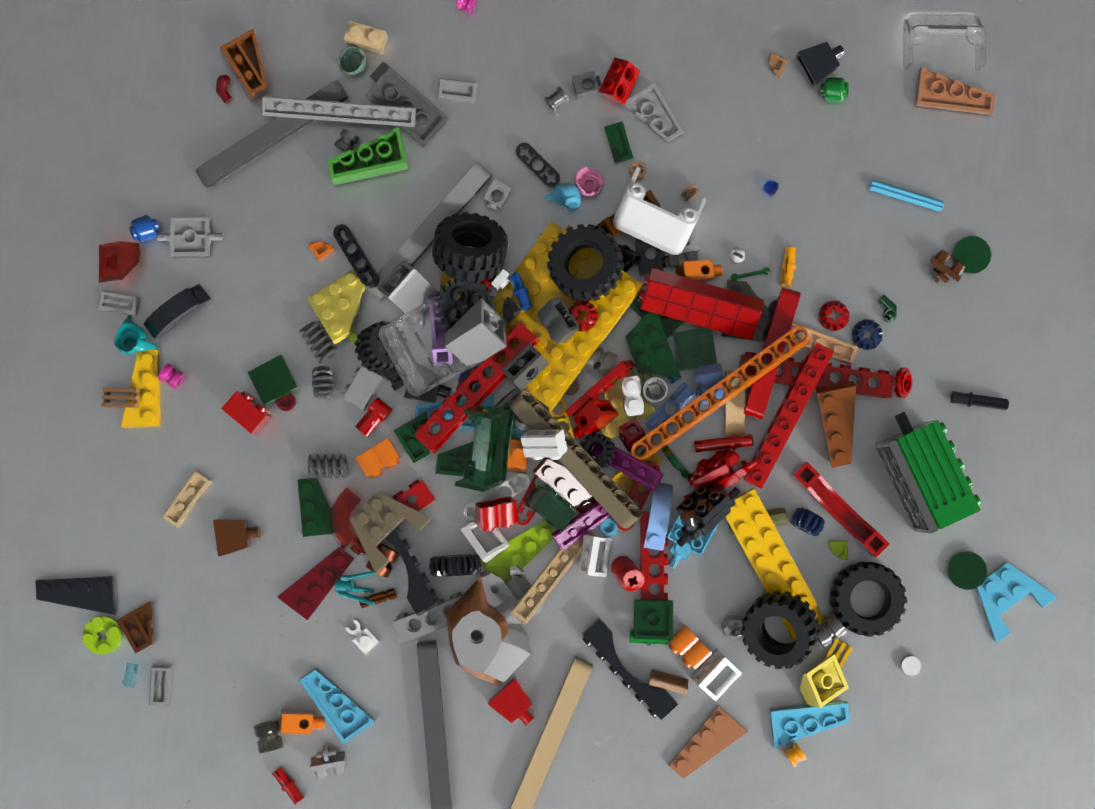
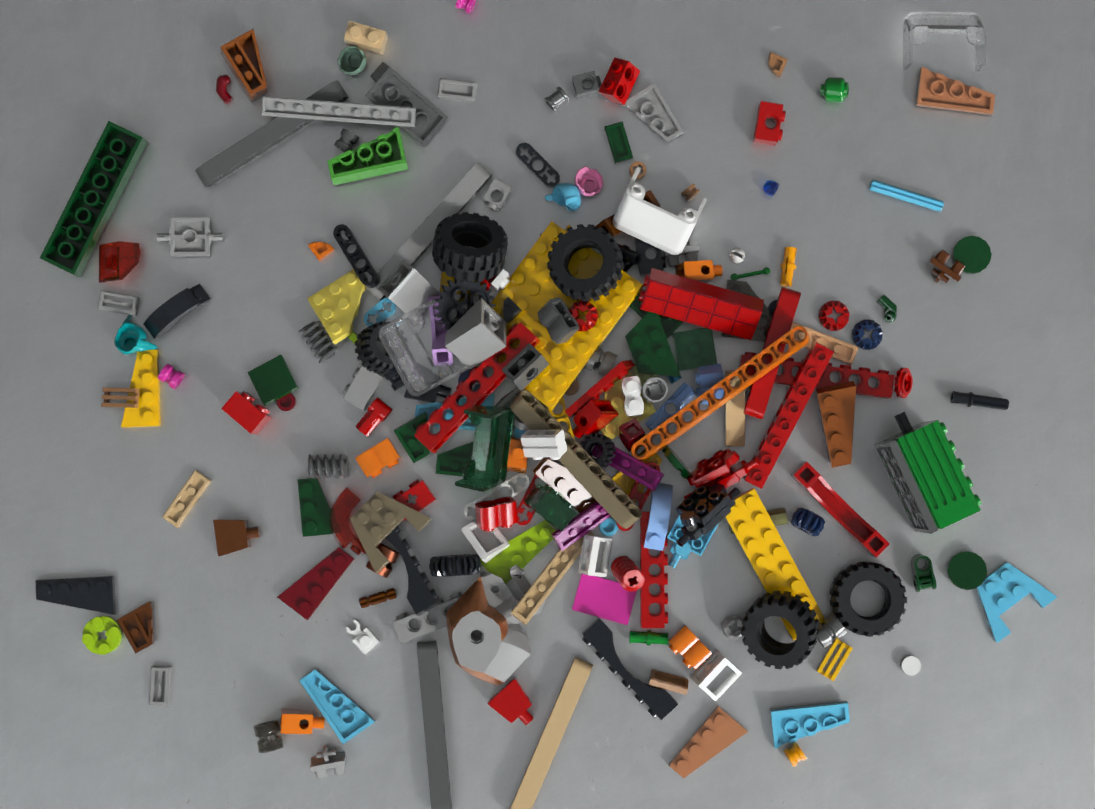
clear light blue pin [121,663,139,688] -> none
blue head [129,215,159,243] -> none
red pin [272,766,304,805] -> none
dark grey gear [312,366,334,398] -> none
teal plant [335,571,375,605] -> none
blue axle [509,272,533,311] -> none
dark green tile [633,599,673,640] -> none
red pin [694,434,754,453] -> none
black torso [796,42,845,88] -> none
light yellow slope [800,654,849,708] -> none
lime tile [828,541,848,560] -> none
none -> dark green brick [40,121,148,277]
none -> medium azure beam [364,298,396,327]
none -> dark pink tile [572,574,637,625]
none -> red brick [753,101,786,146]
none -> dark green piece [911,554,937,592]

